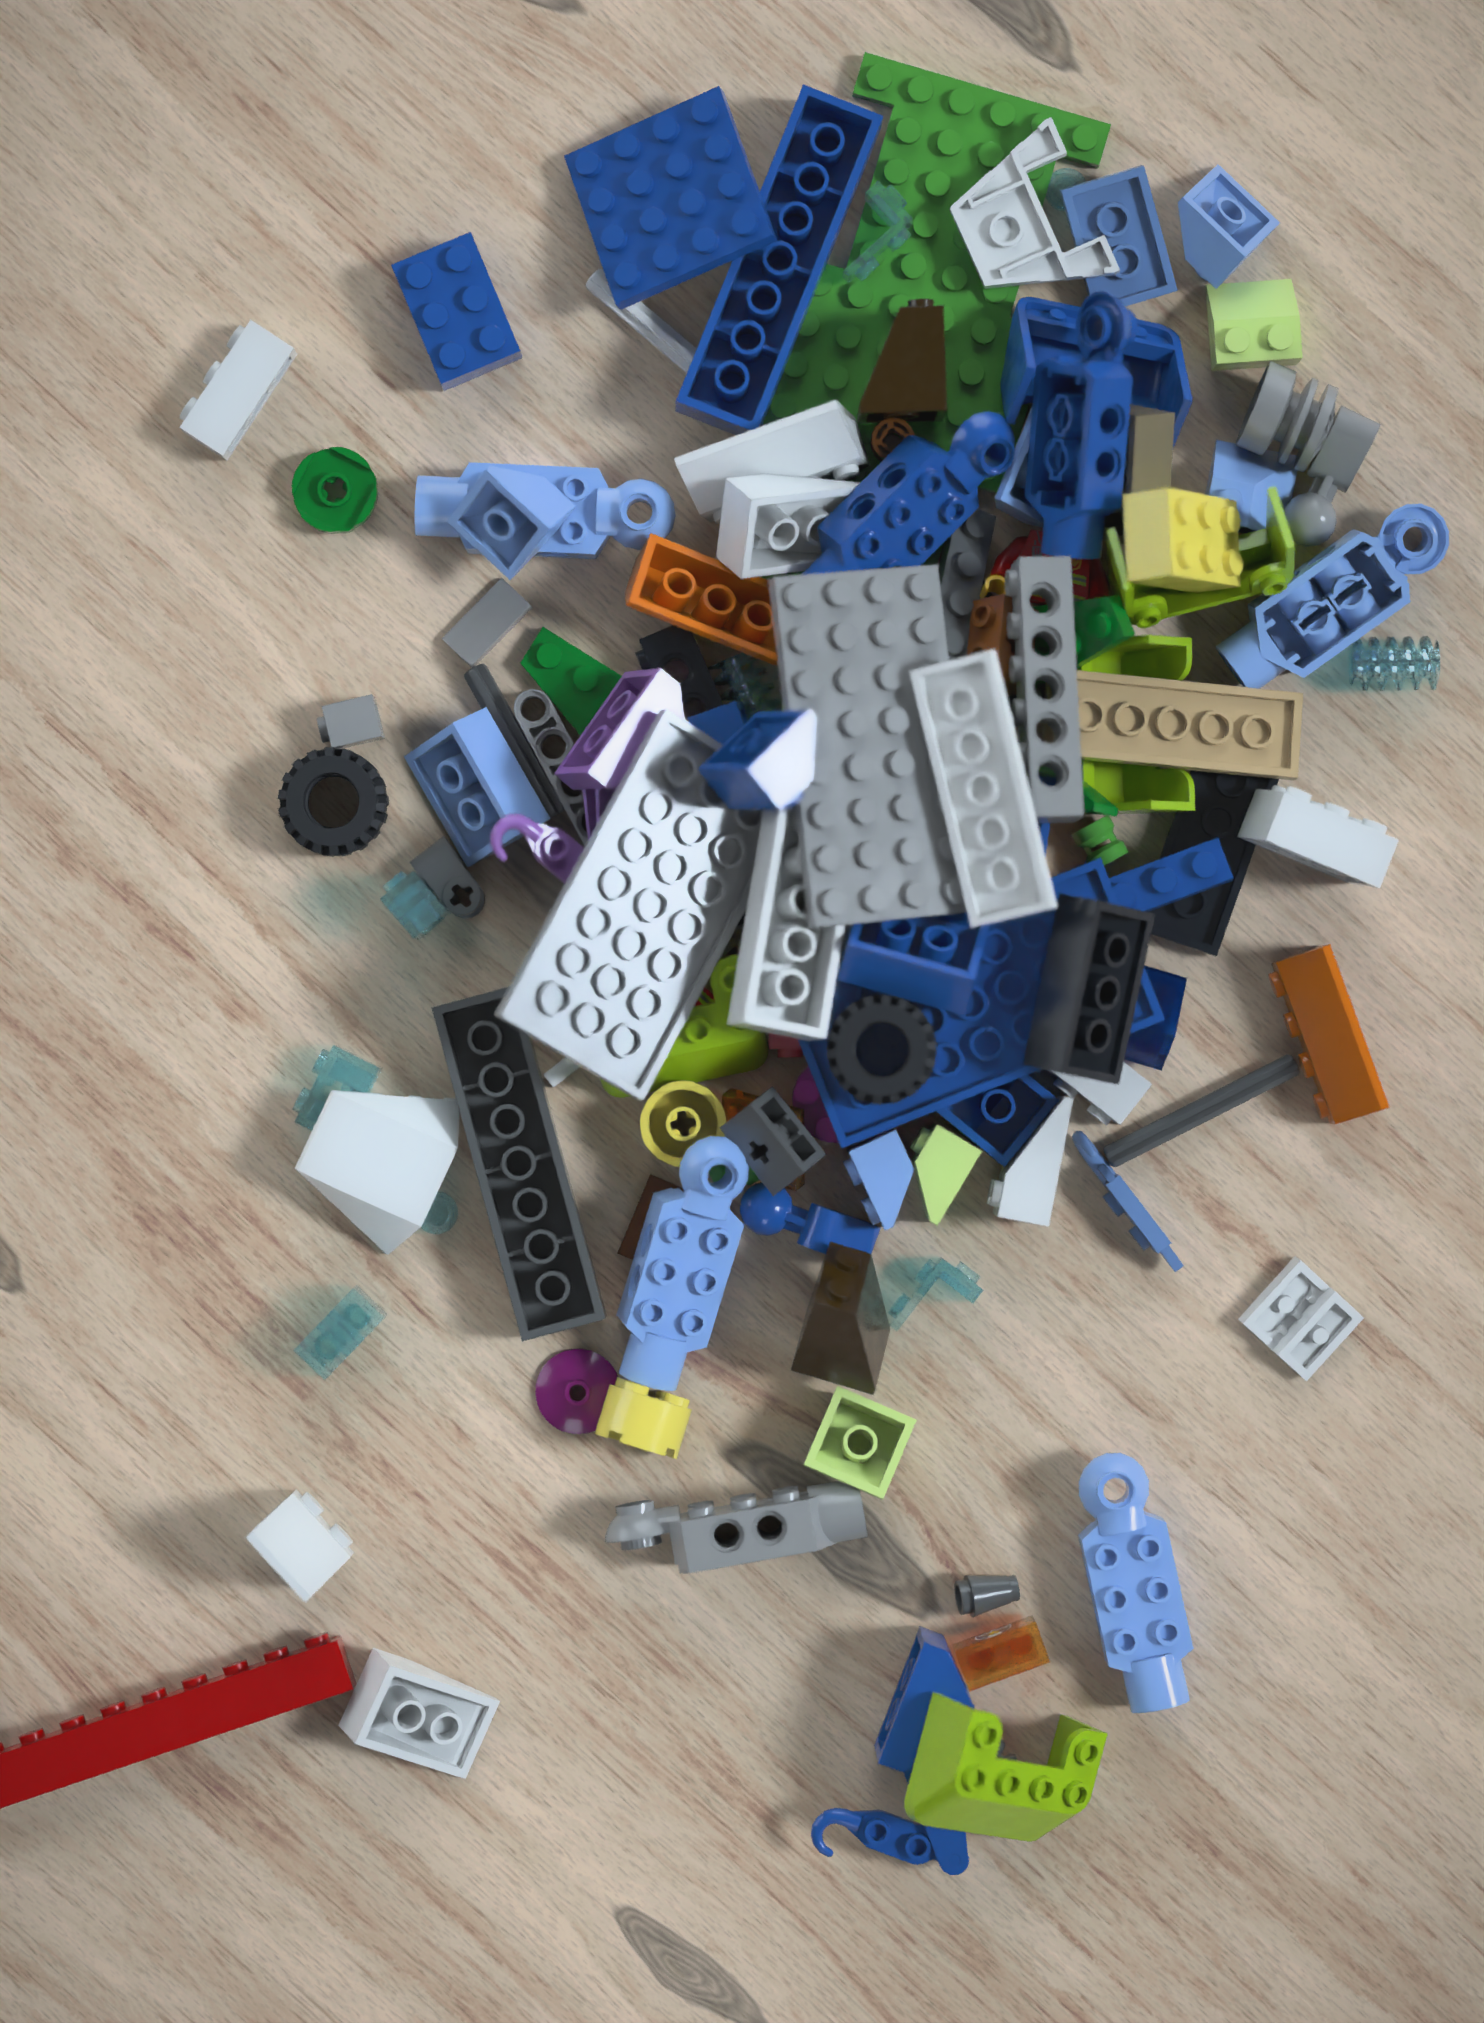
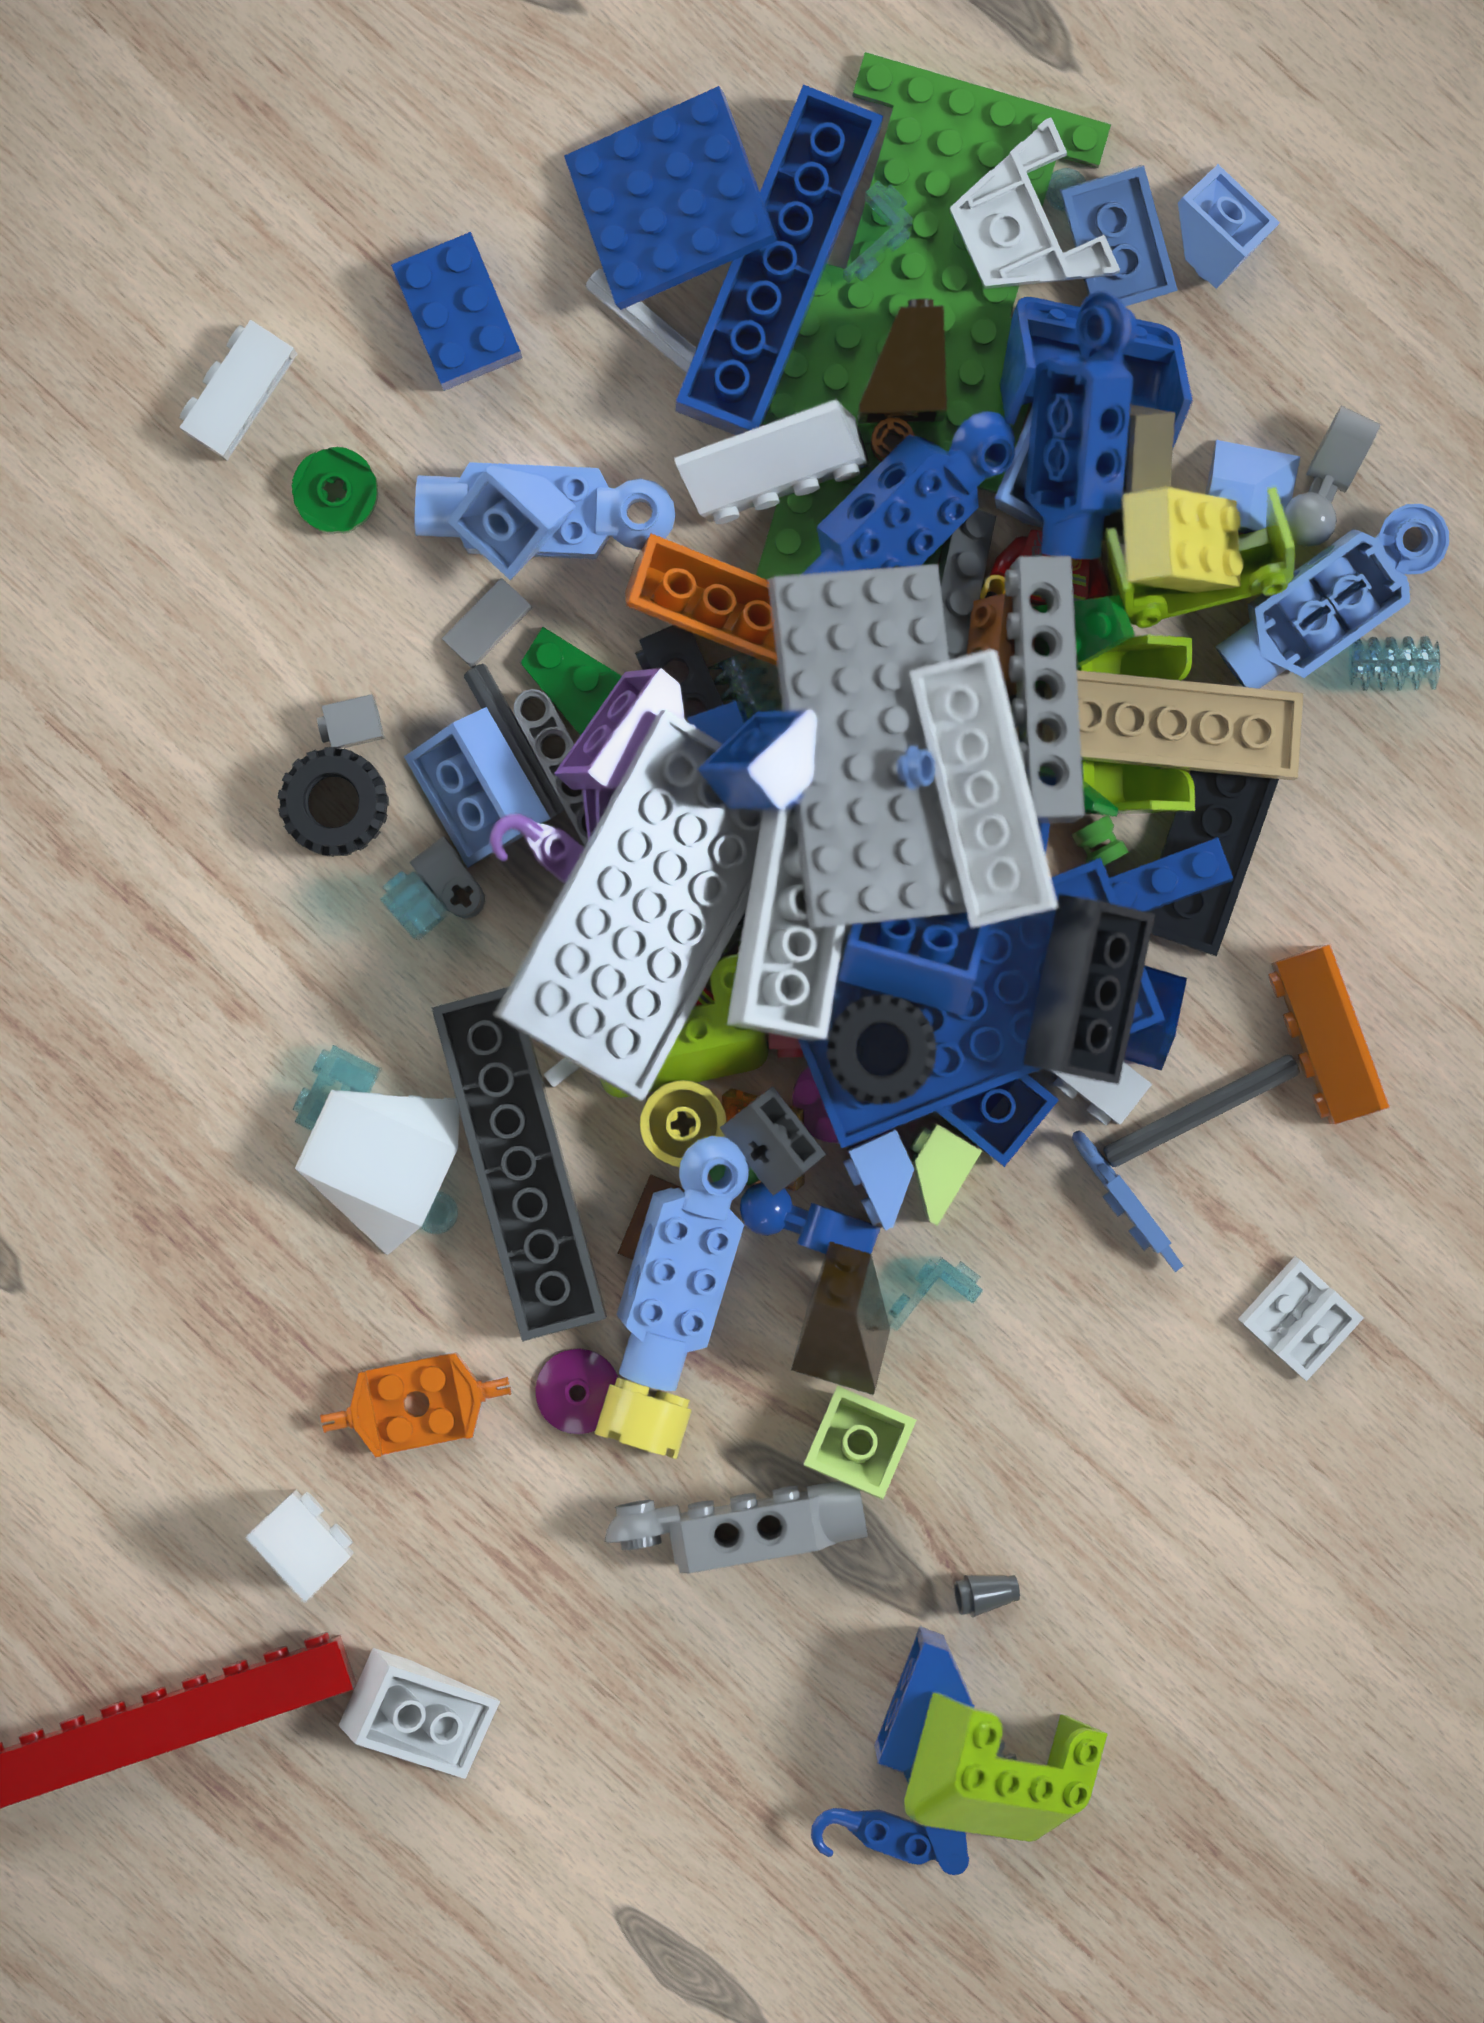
clear light blue brick [294,1285,388,1380] -> none
white slope [716,474,860,579] -> none
clear orange brick [952,1615,1050,1692] -> none
white slope [987,1095,1073,1226] -> none
light blue brick [1078,1453,1194,1713] -> none
yellowish green slope [1205,279,1303,371] -> none
light grey wheel [1236,361,1338,472] -> none
white brick [1237,785,1399,888] -> none
none -> orange plate [320,1352,512,1458]
none -> medium blue plate [897,746,935,790]

